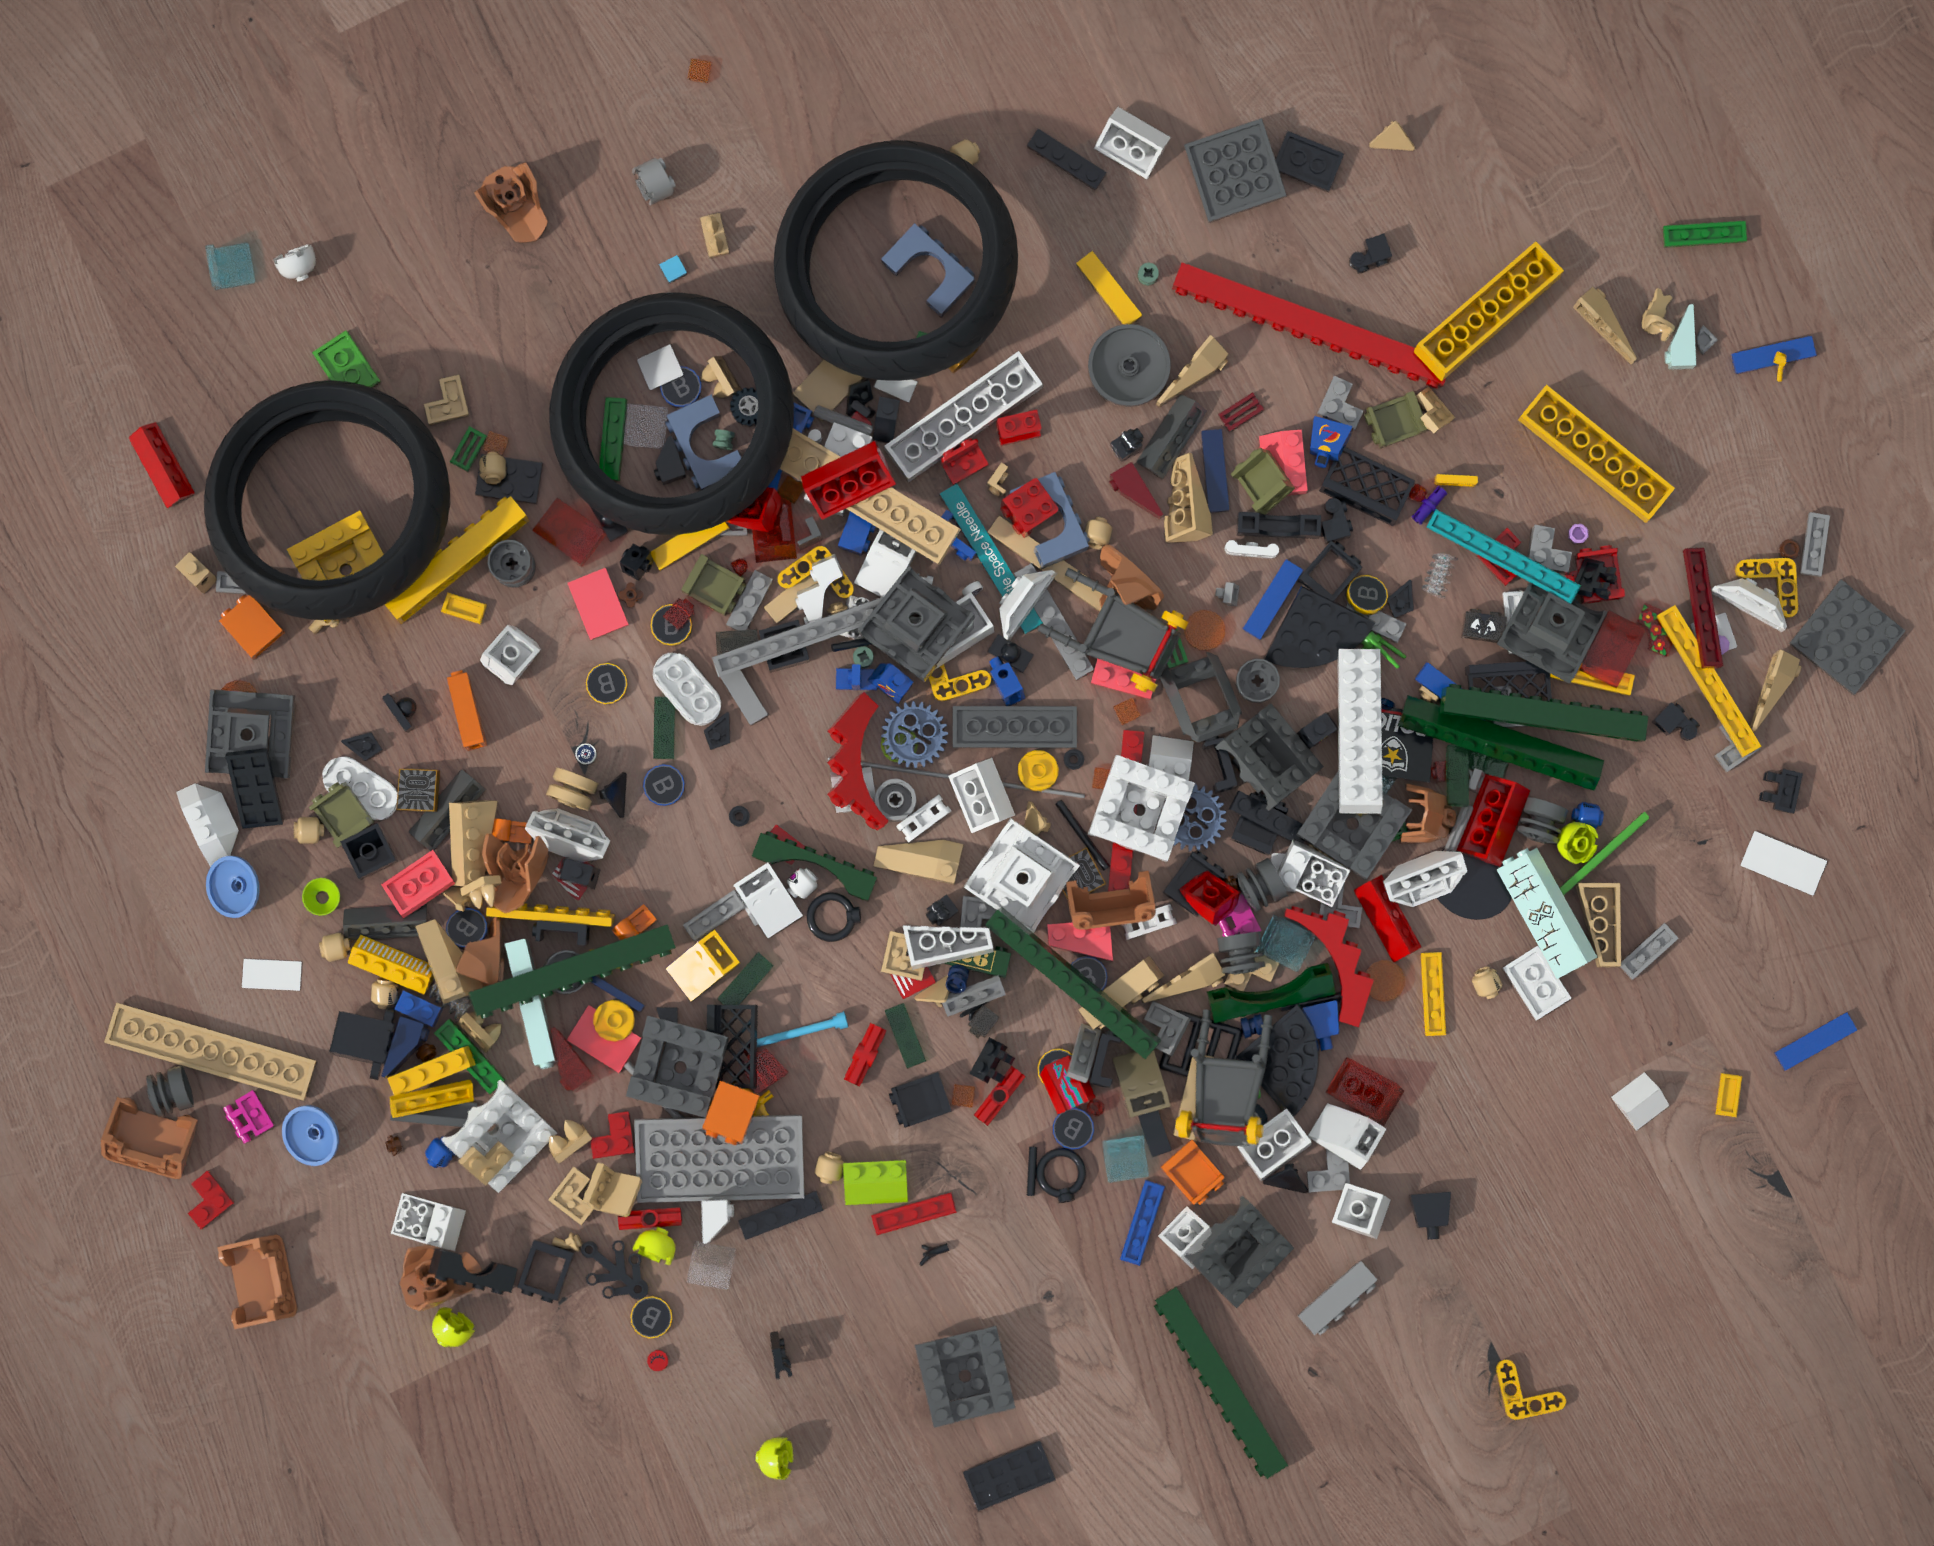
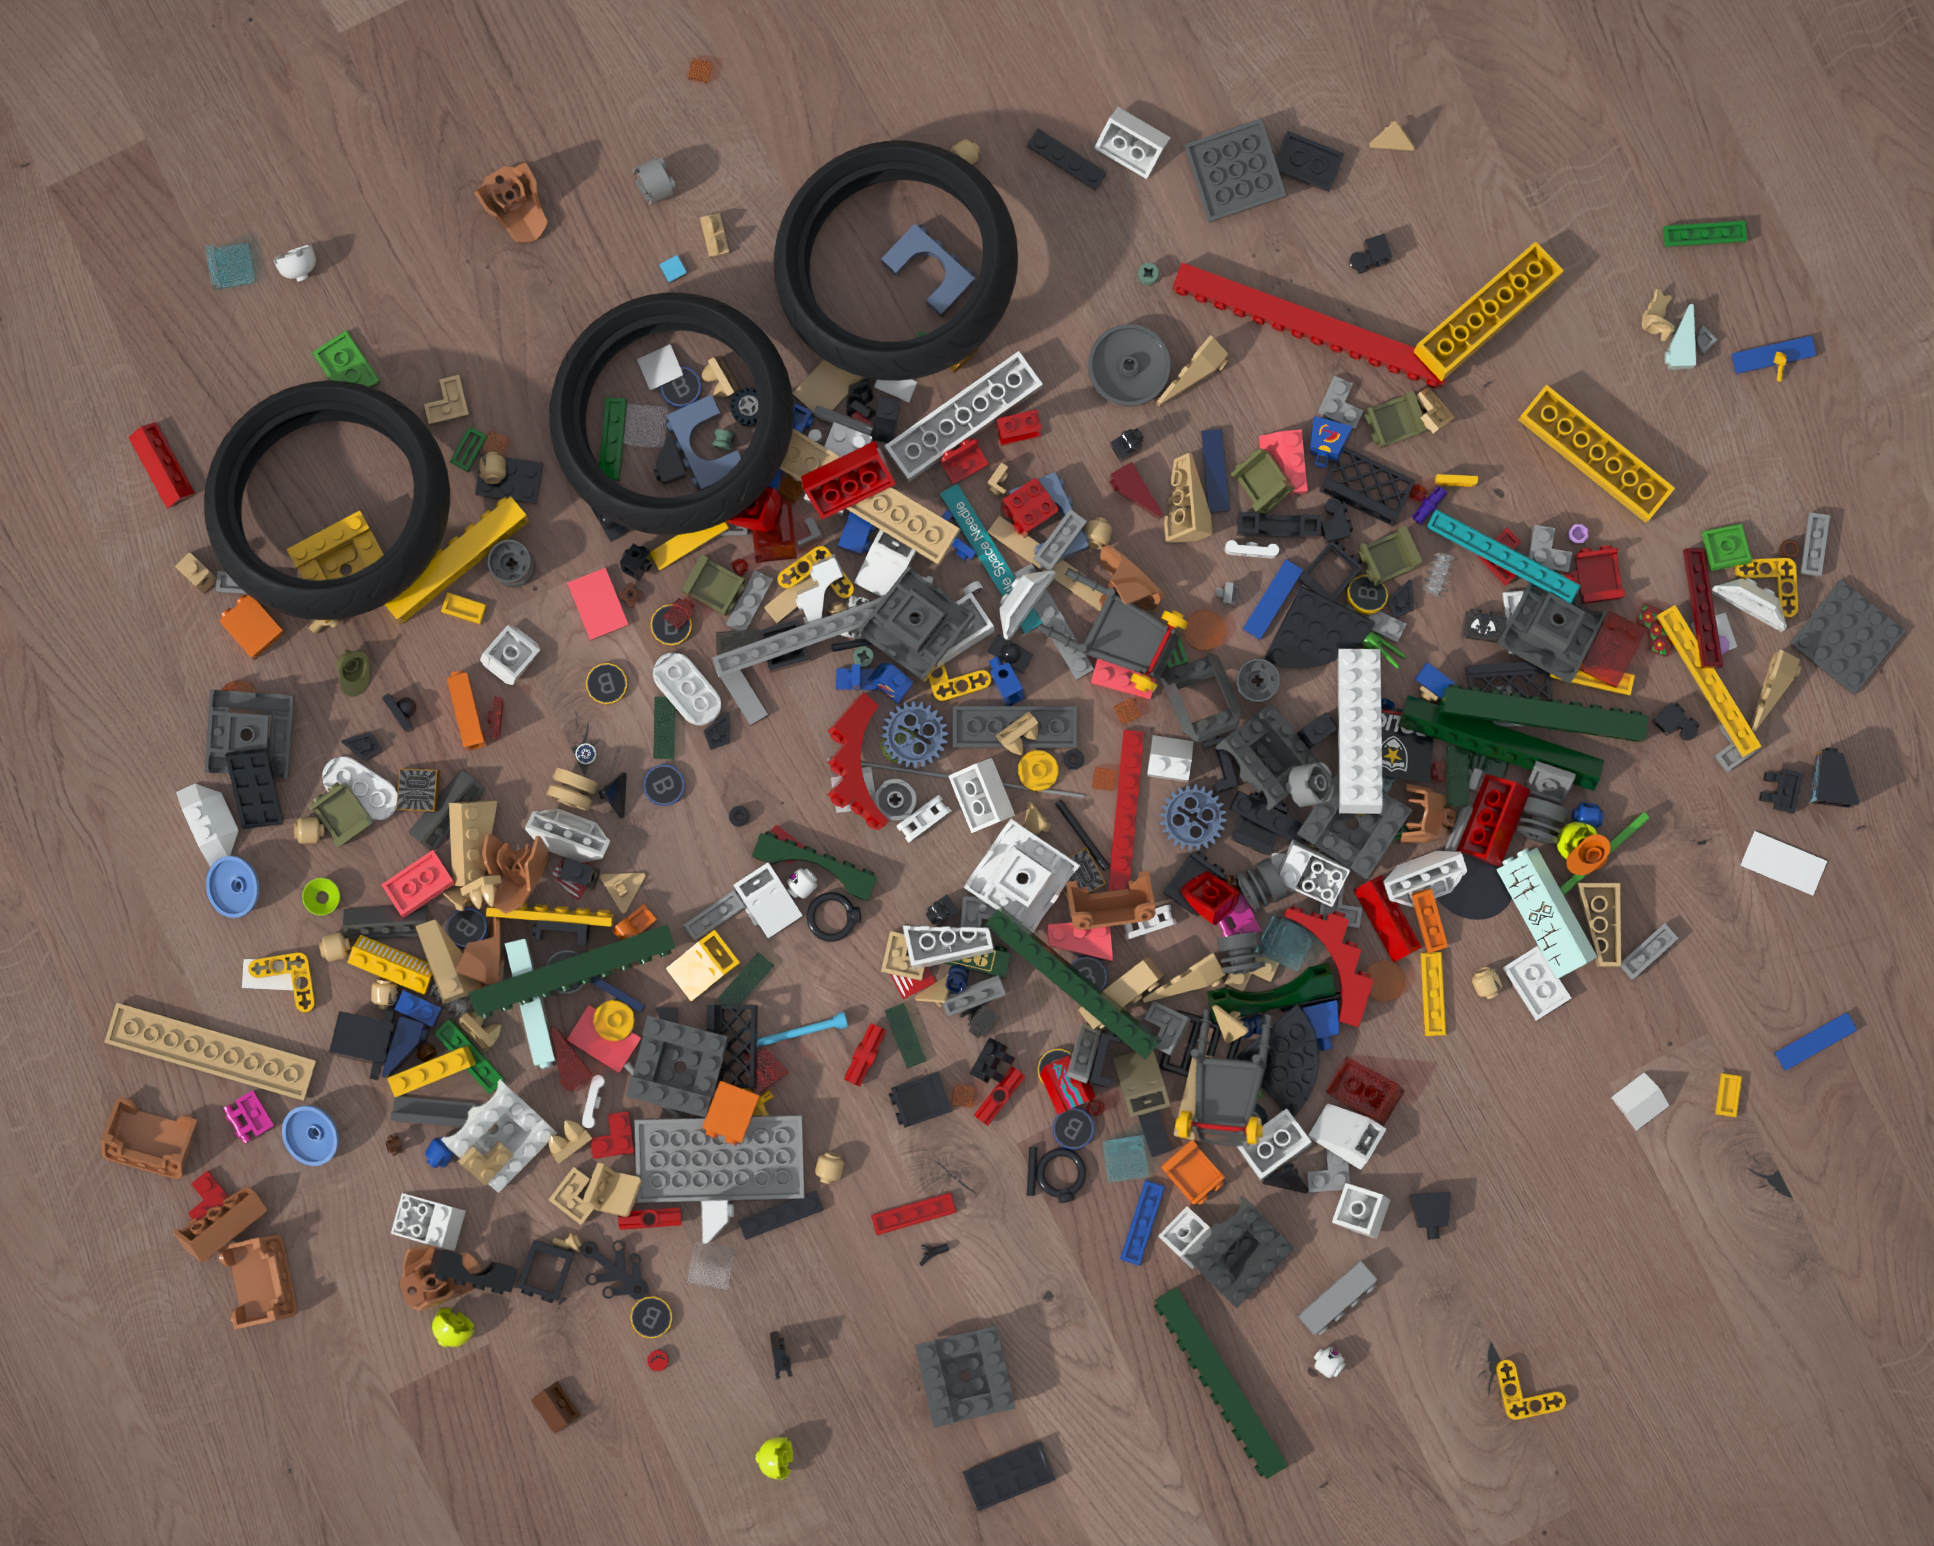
dark grey wheel [146,1065,194,1117] -> none
black slope [340,823,398,880] -> none
yellow plate [389,1079,474,1118] -> none
orange plate [492,818,532,845] -> none
clear red slope [532,498,606,568] -> none
neon yellow cylinder [633,1227,675,1265] -> none
lime slope [843,1160,908,1205] -> none
tan wedge [873,840,963,885] -> none
yellow tile [1076,251,1142,325] -> none
white piece [1088,755,1195,862] -> none
dark grey panel [1137,395,1207,479] -> none
dark red tile [1218,392,1264,432] -> none
tan wedge [1573,287,1637,365] -> none
black plate [1575,558,1617,600] -> none
none -> nougat wedge [173,1186,268,1263]
none -> yellow beam [248,953,315,1013]
none -> olive piece [337,649,370,696]
none -> clear red plate [488,696,504,740]
none -> reddish brown panel [531,1381,581,1434]
none -> white plate [582,1075,605,1129]
none -> tan piece [600,873,646,914]
none -> tan tile [995,712,1038,755]
none -> light grey plate [1034,509,1087,571]
none -> tan piece [1212,1005,1249,1044]
none -> light grey brick [1286,762,1334,807]
none -> white head [1314,1347,1346,1378]
none -> olive panel [1358,525,1423,586]
none -> orange plate [1411,888,1448,953]
none -> light grey tile [1525,761,1576,805]
none -> orange piece [1566,834,1611,875]
none -> bright green tile [1701,524,1752,571]
none -> black slope [1810,748,1859,808]

